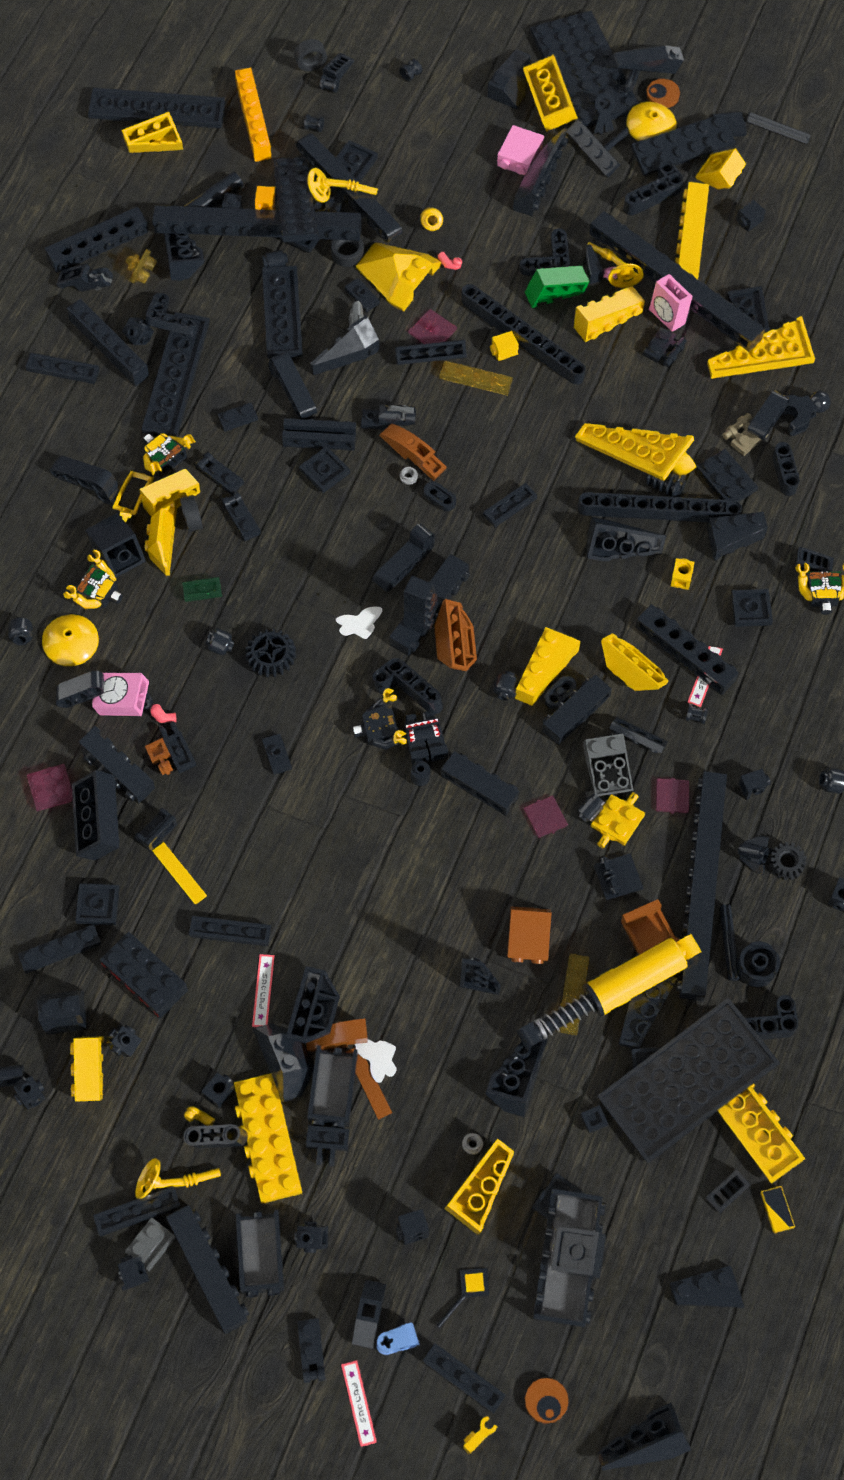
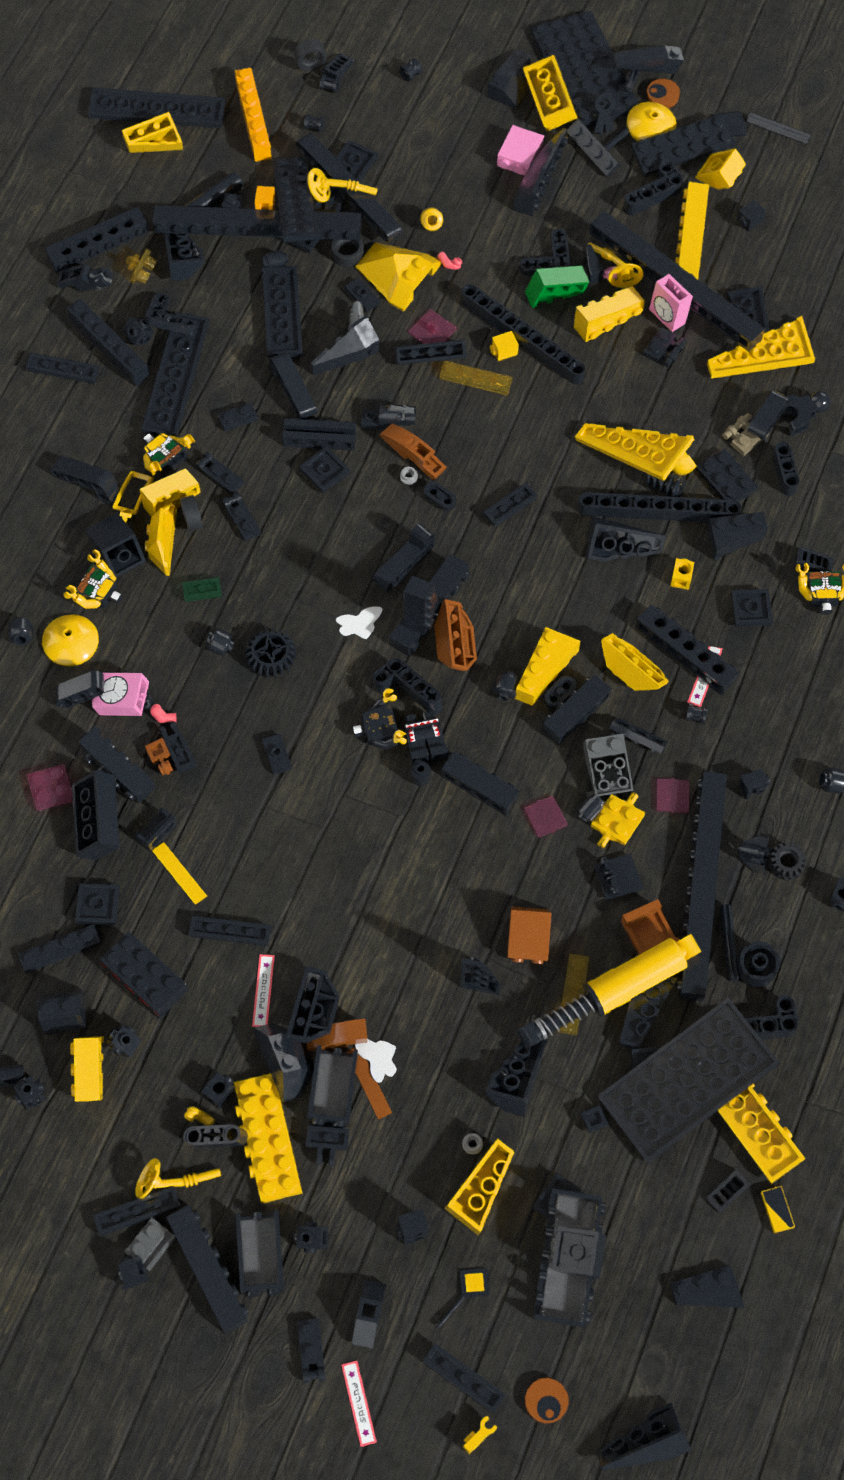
medium blue piece [376,1323,419,1355] -> none

